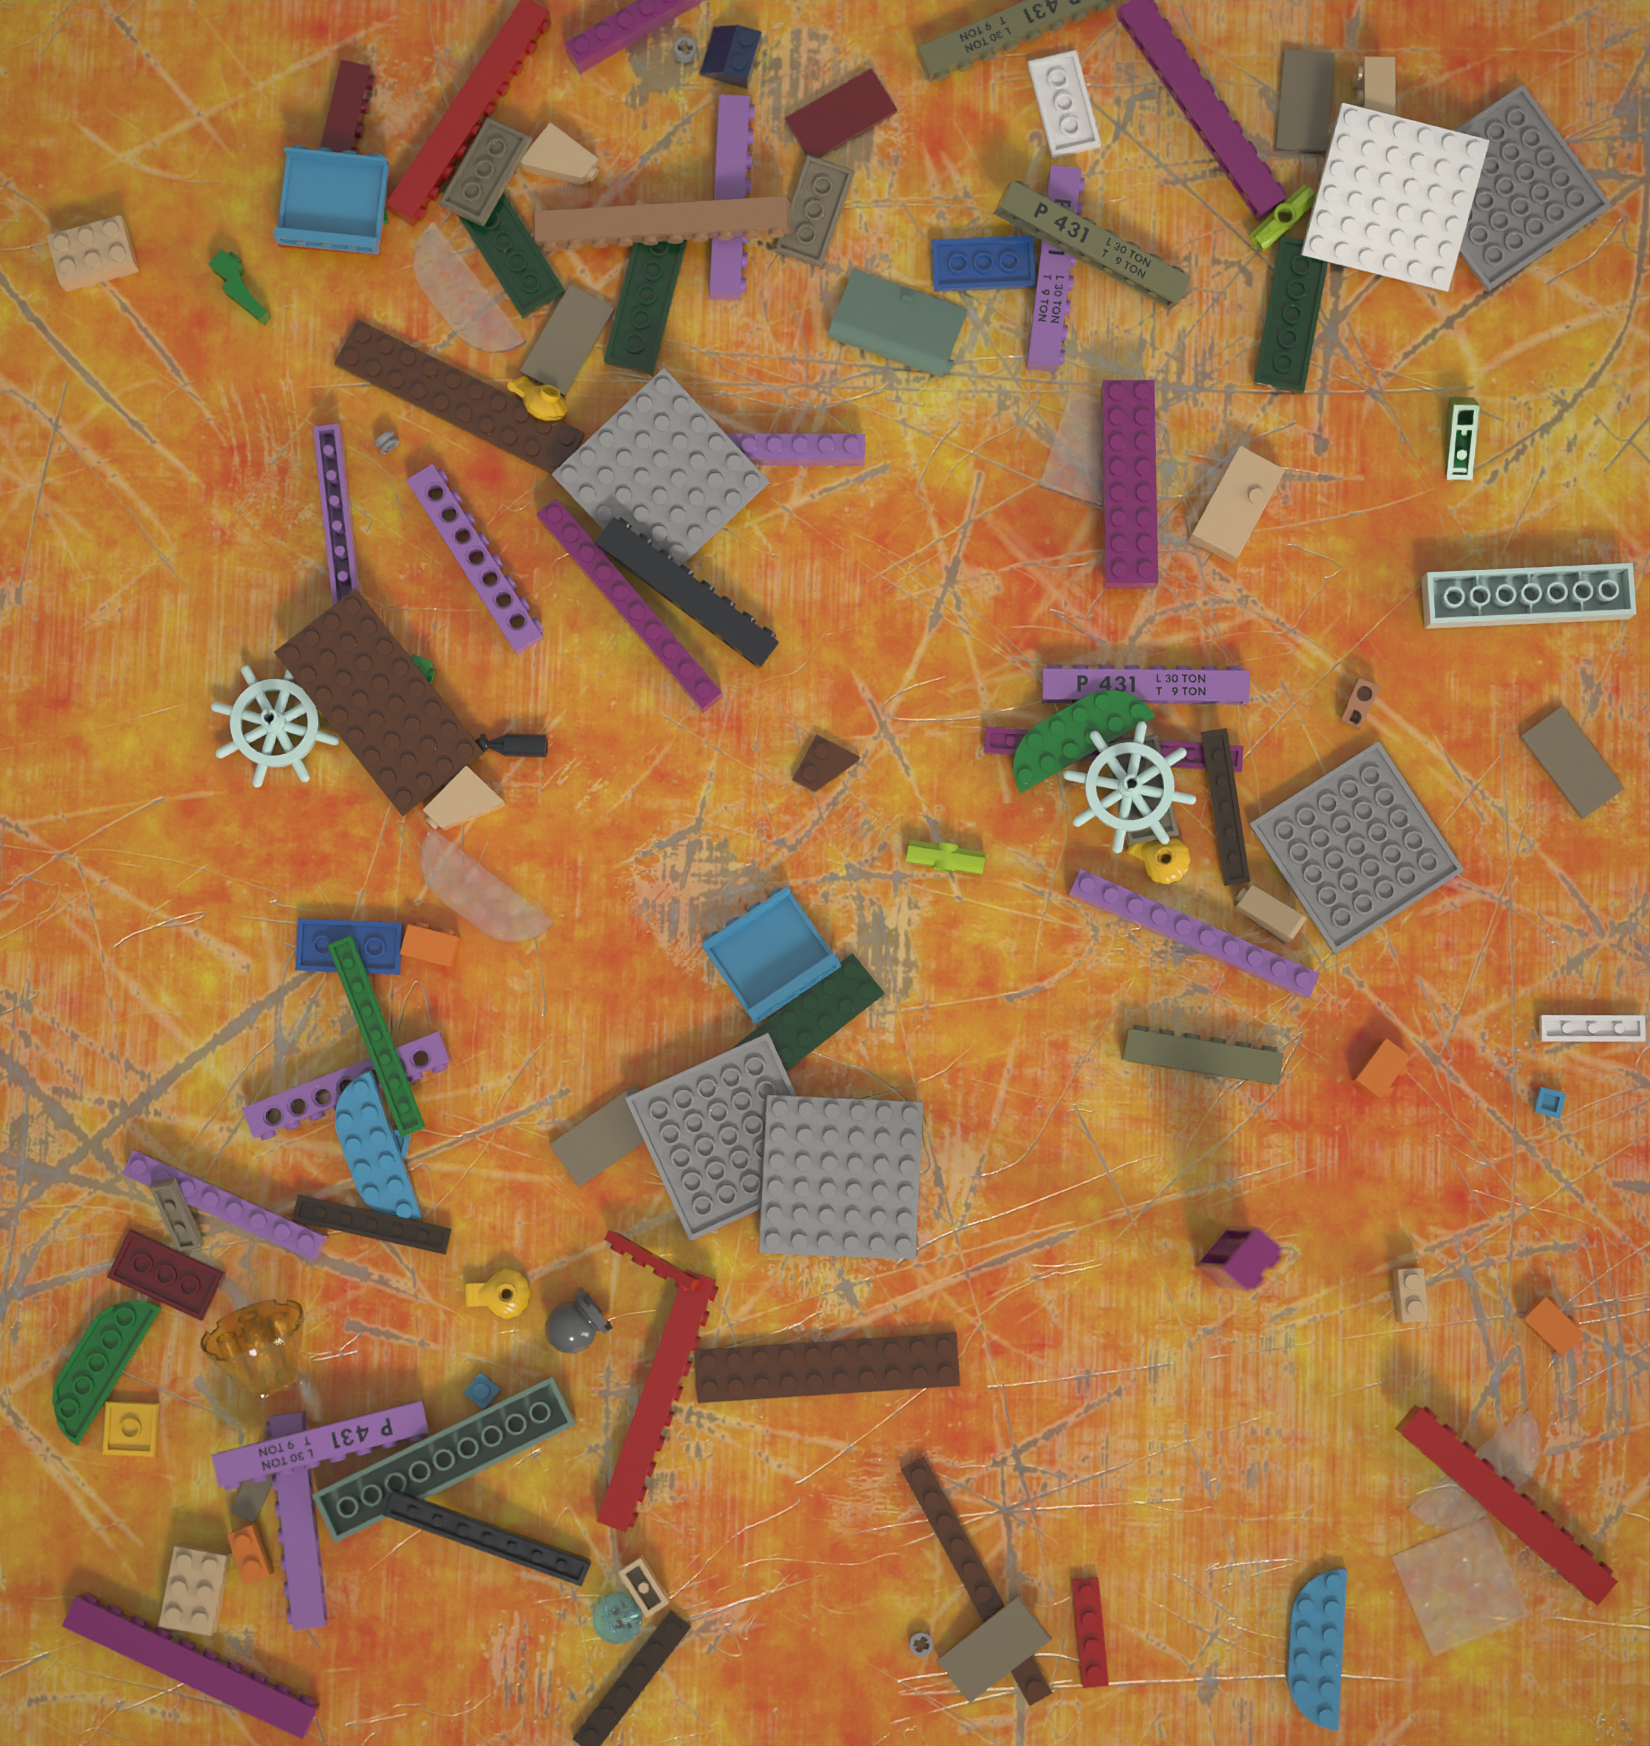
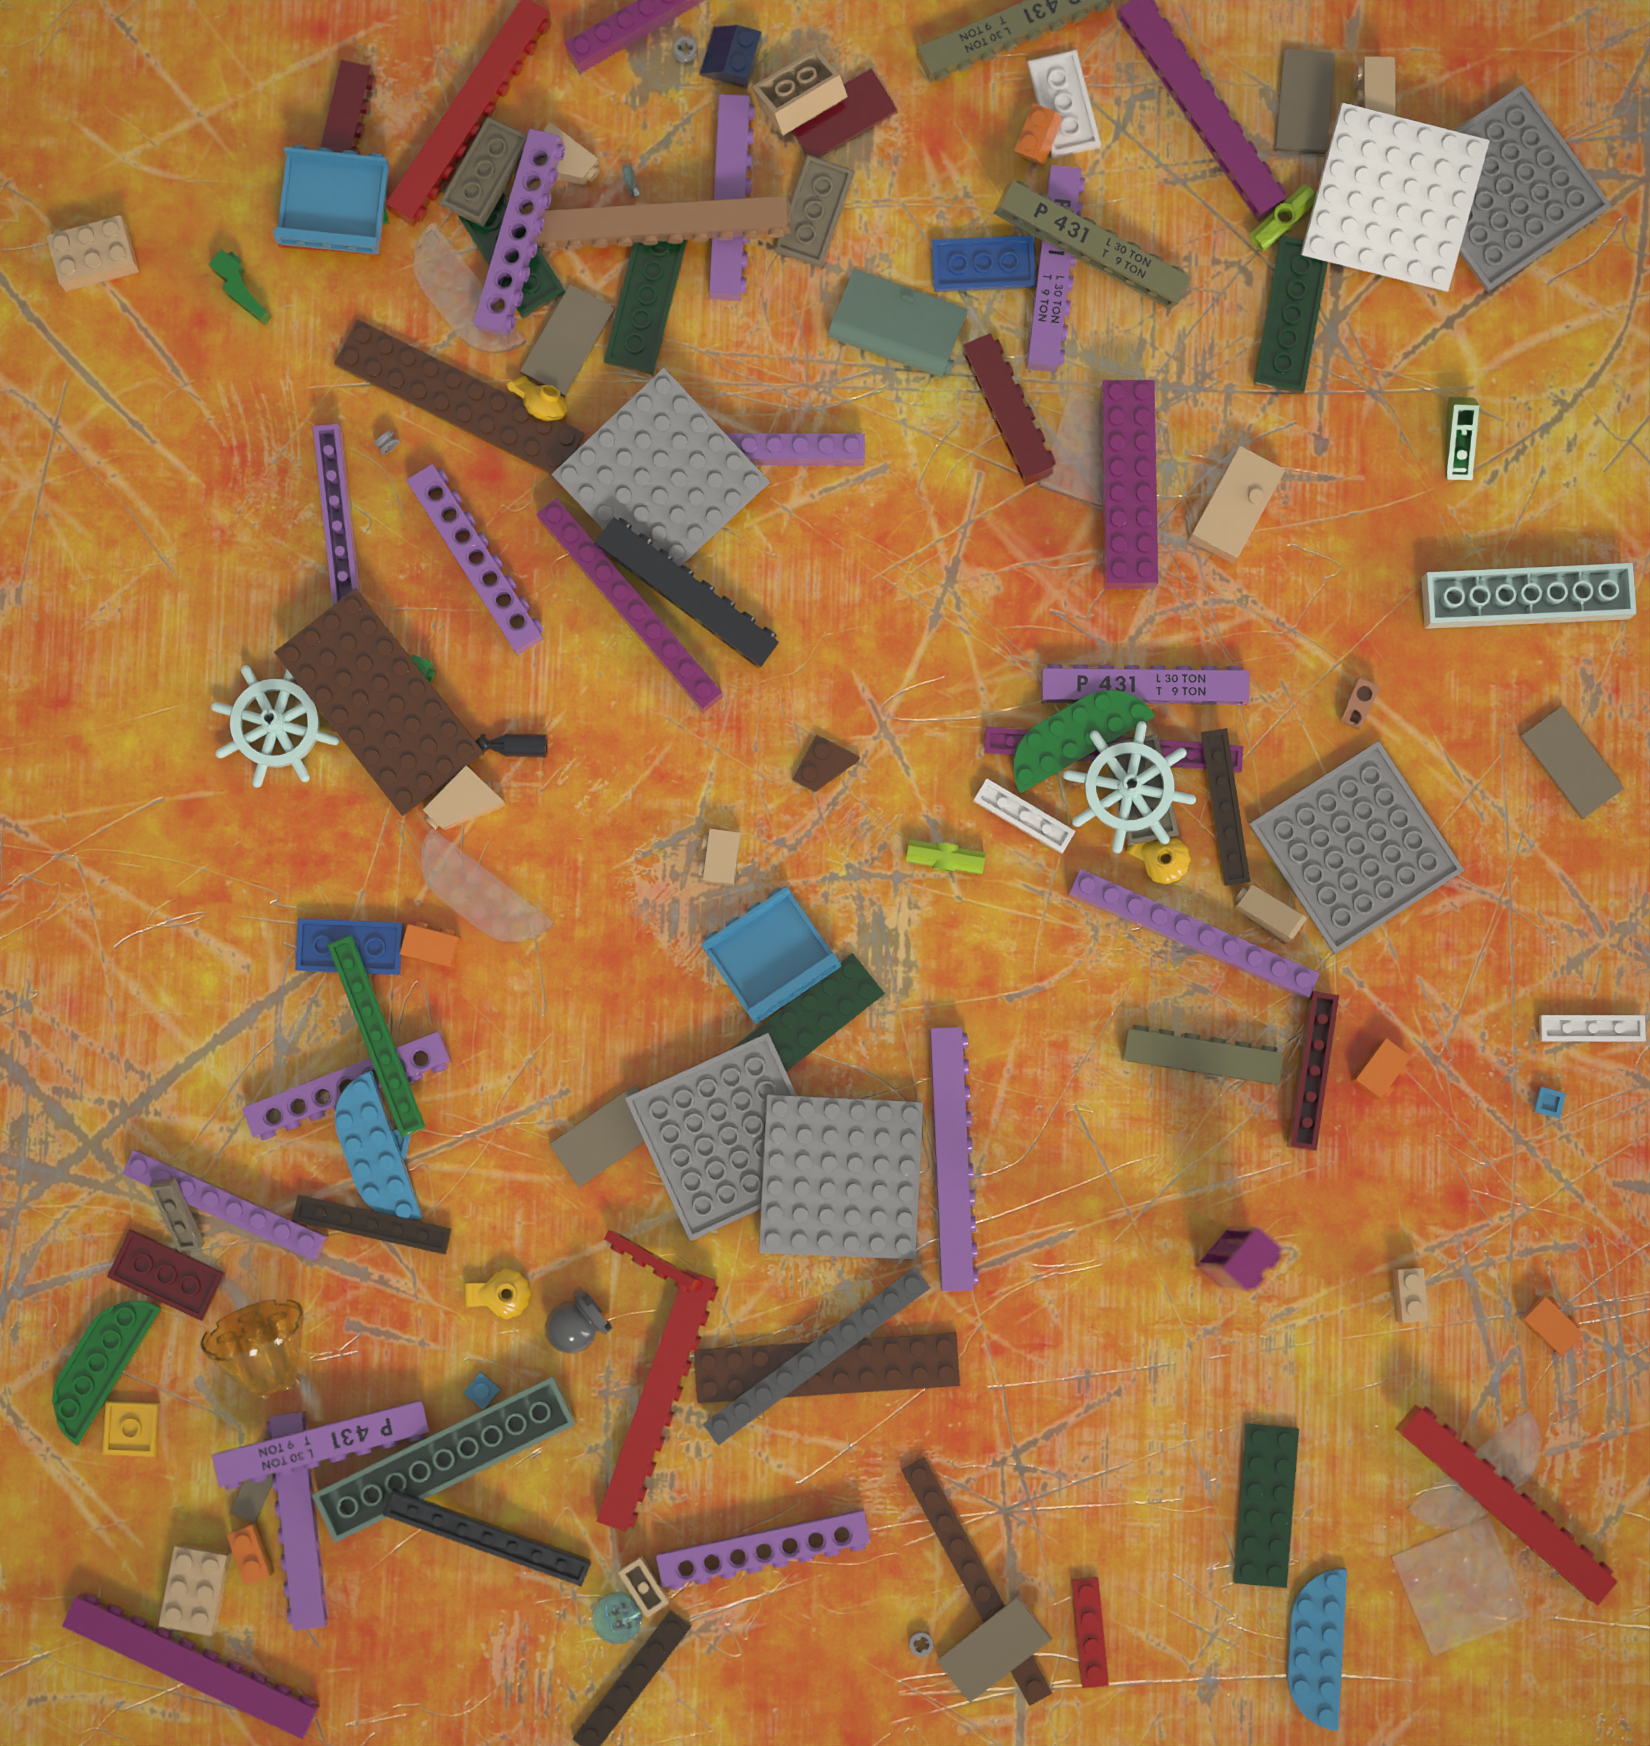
none -> medium lavender brick [473,129,565,338]
none -> clear light blue tile [622,163,640,197]
none -> medium lavender brick [656,1509,871,1590]
none -> tan brick [699,829,741,886]
none -> dark grey plate [703,1267,931,1446]
none -> tan brick [752,48,848,135]
none -> medium lavender brick [930,1027,978,1291]
none -> dark red brick [963,333,1056,486]
none -> white plate [973,779,1076,854]
none -> orange brick [1014,103,1063,166]
none -> dark green plate [1233,1423,1299,1588]
none -> dark red brick [1286,991,1339,1151]

